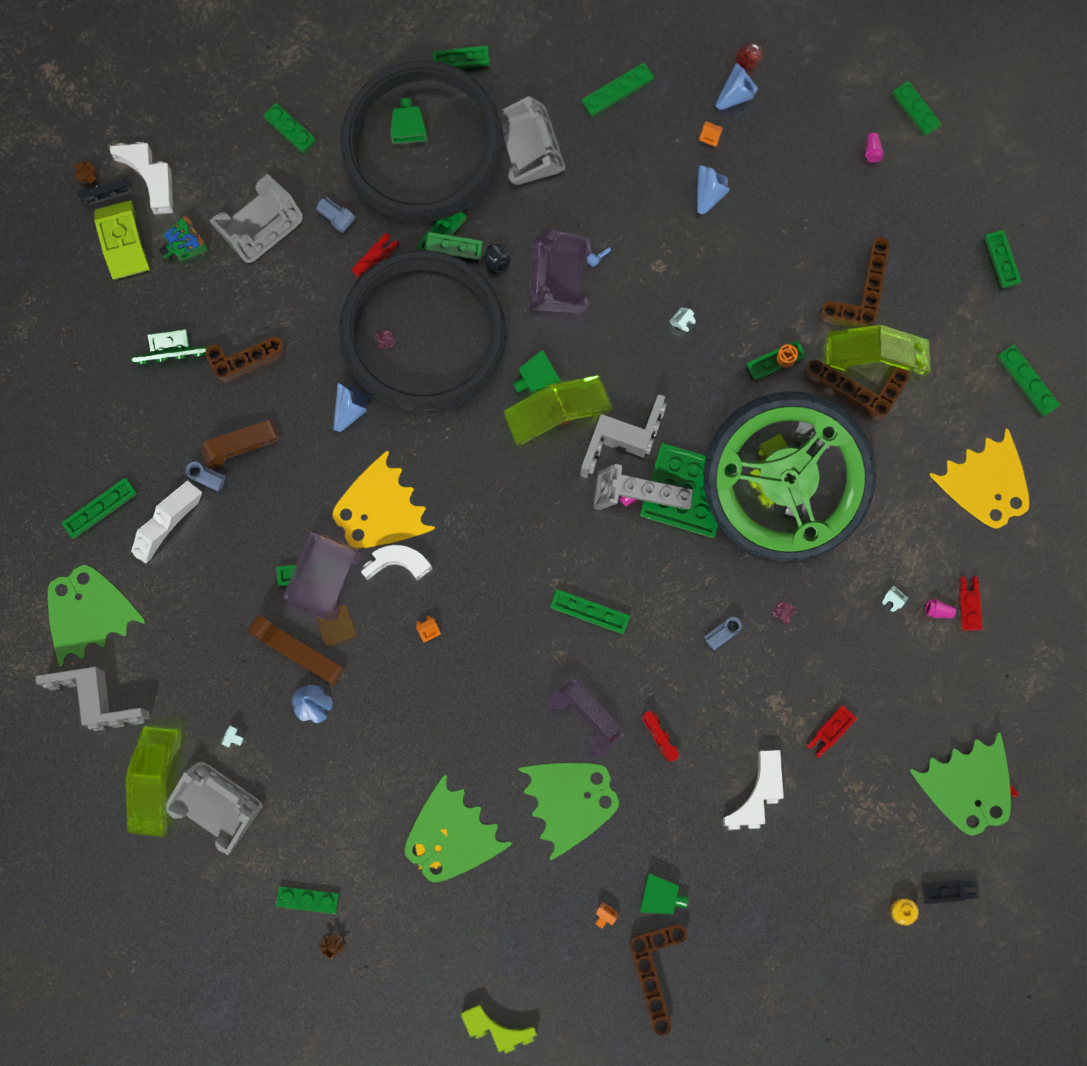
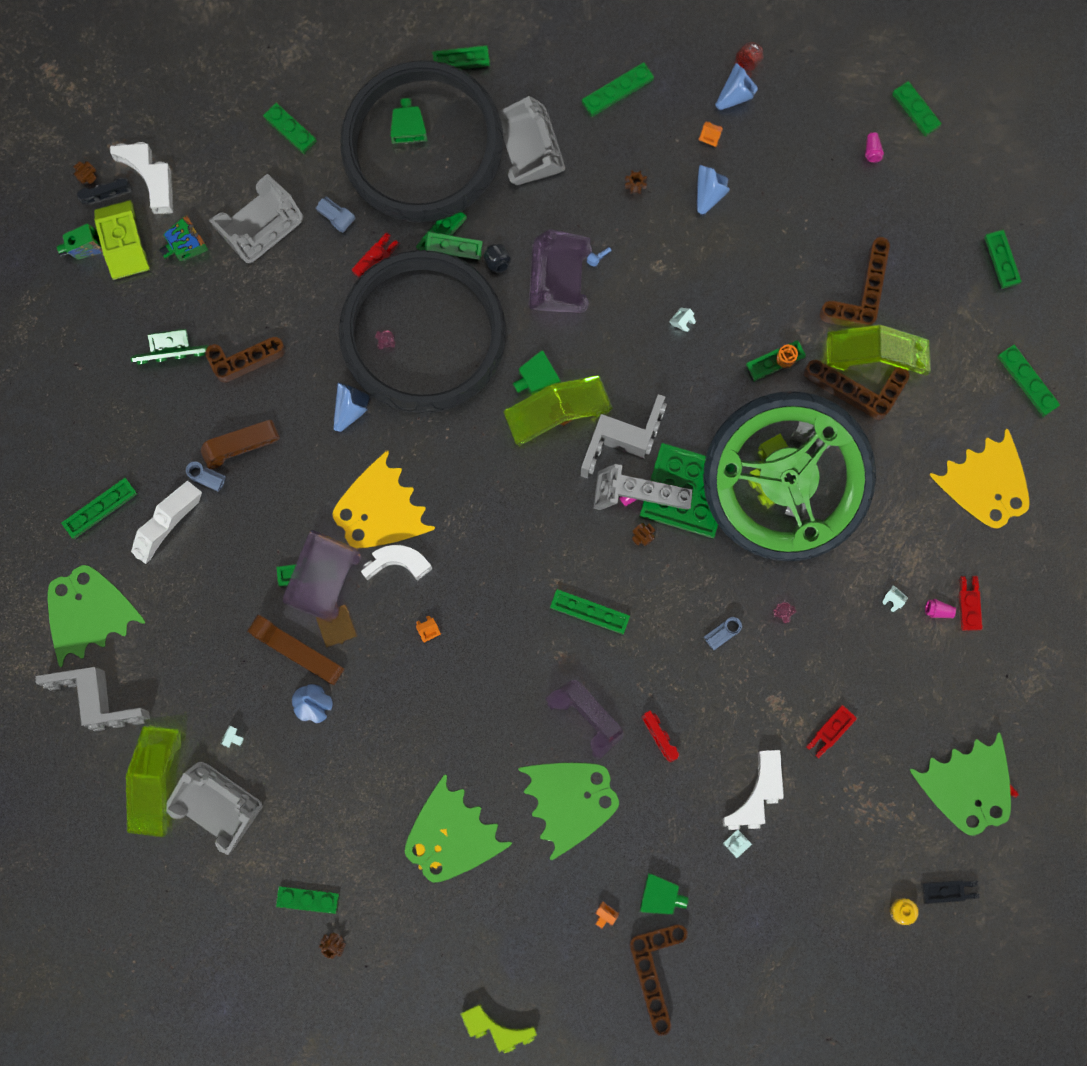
none -> green torso [57,224,103,259]
none -> reddish brown gear [625,170,647,194]
none -> reddish brown gear [632,523,656,547]
none -> light aqua tile [723,830,752,858]

